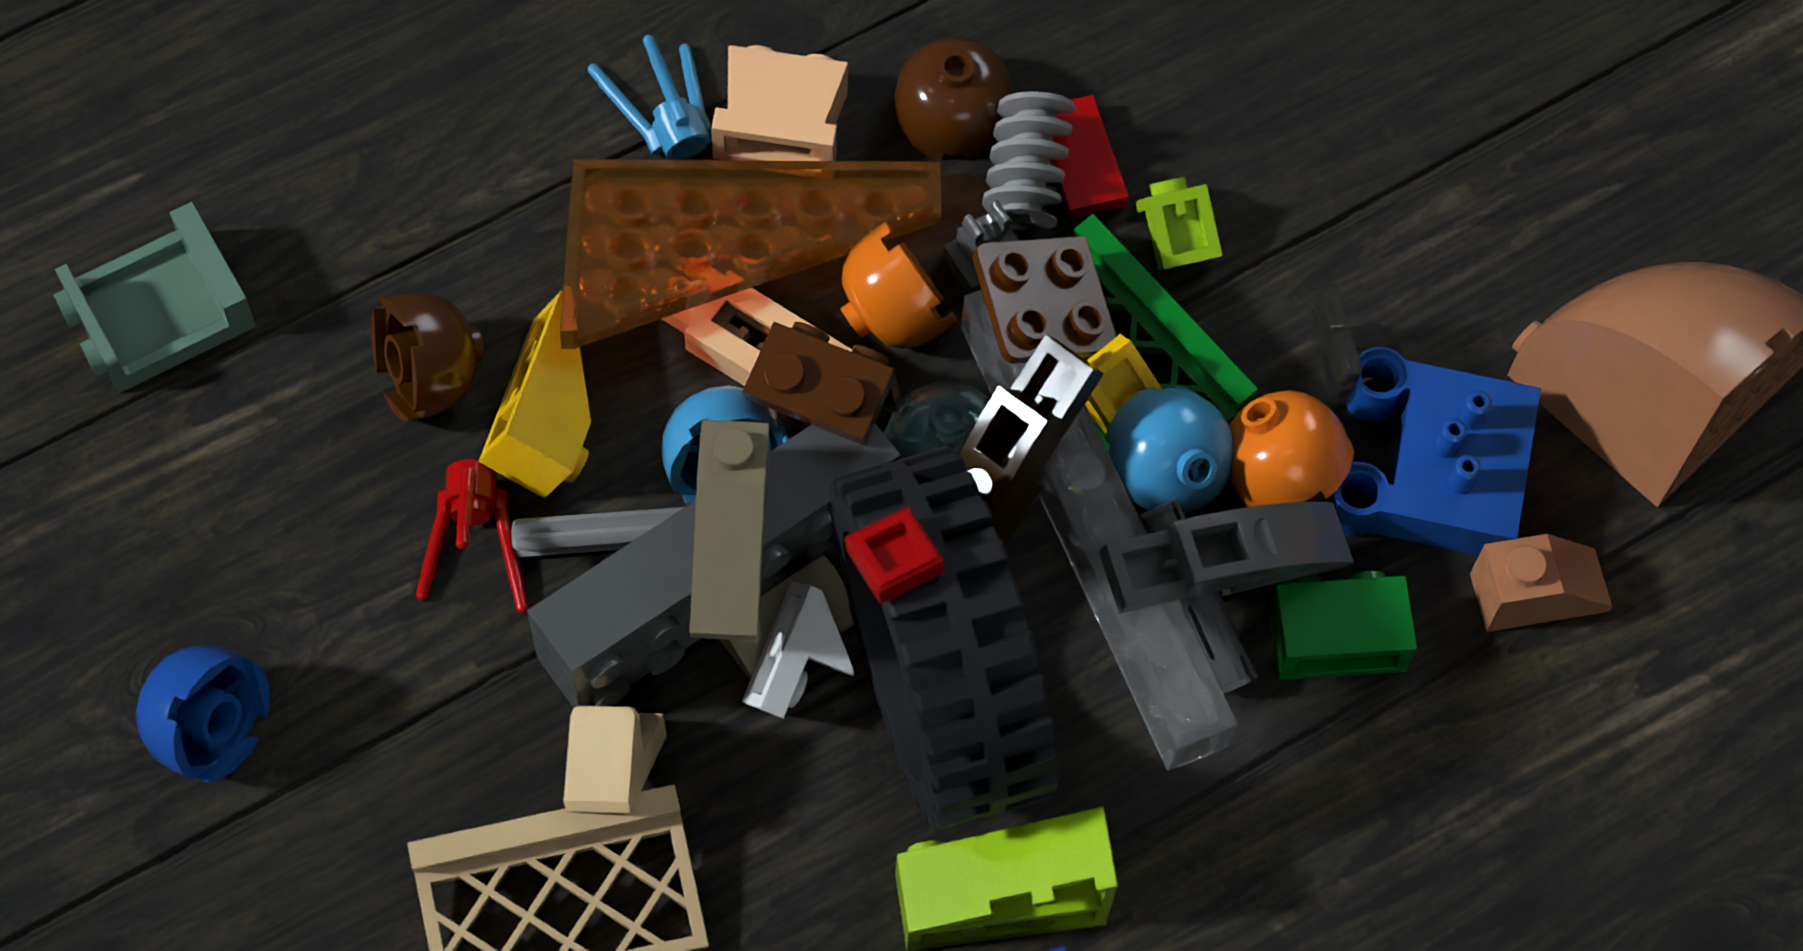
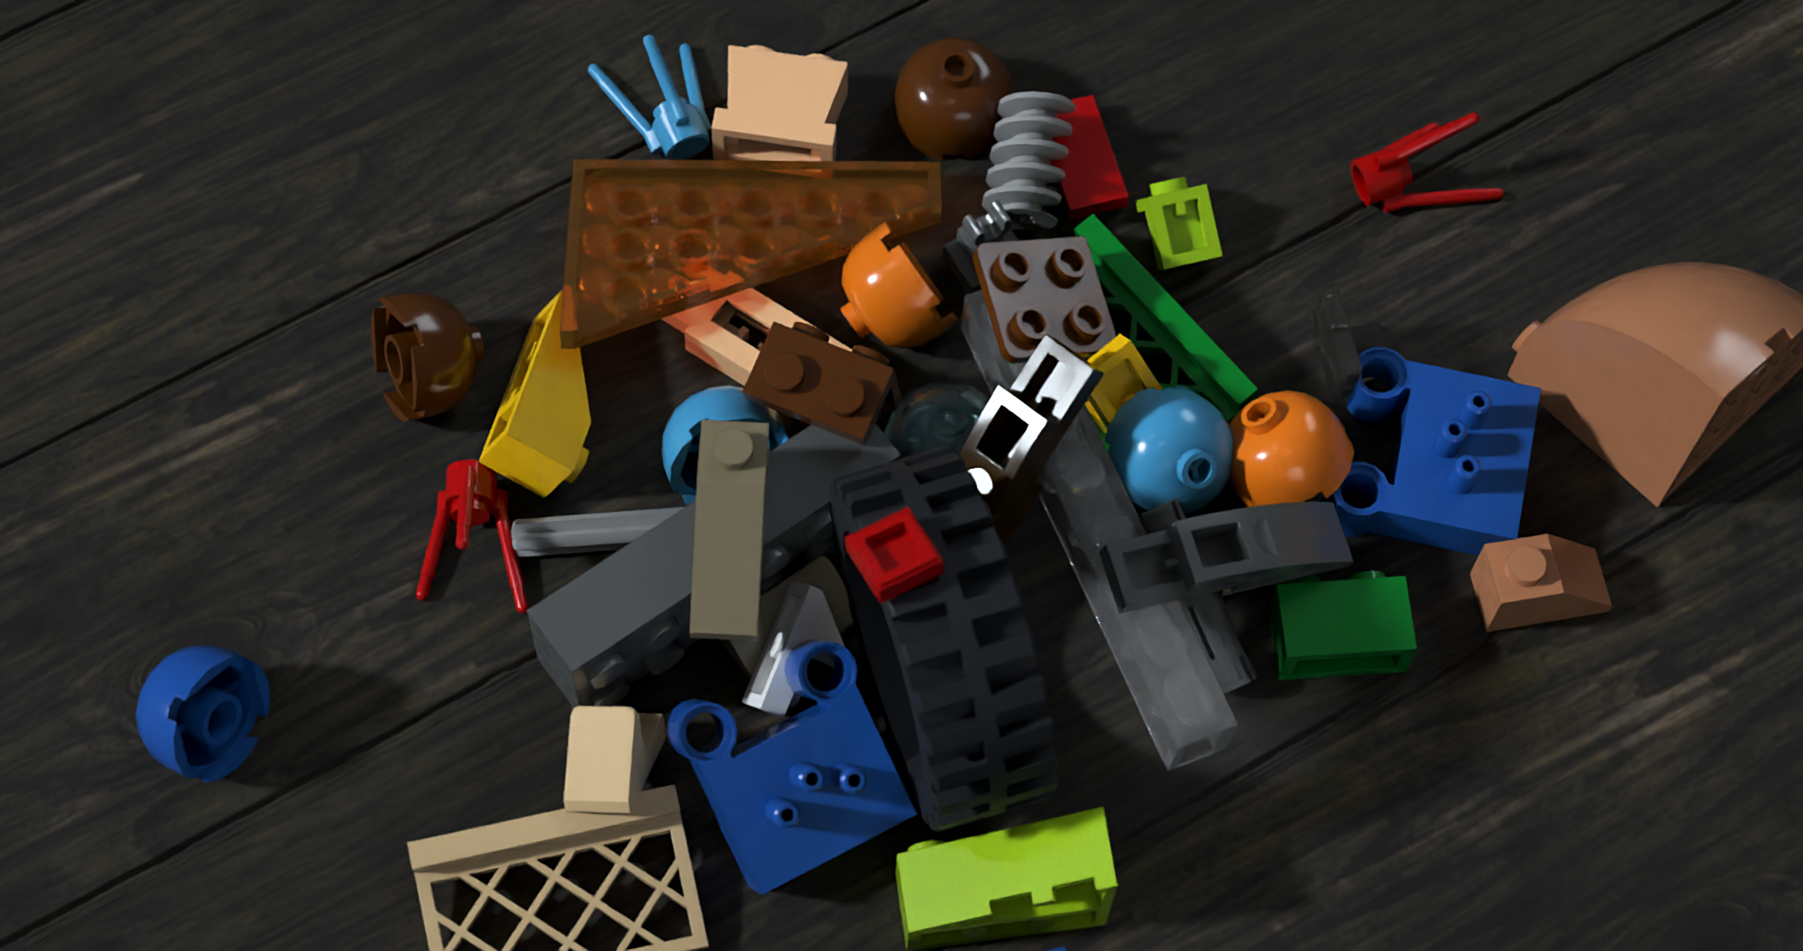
sand green panel [53,202,256,393] -> none
none -> blue piece [666,639,917,895]
none -> red plant [1350,112,1504,214]

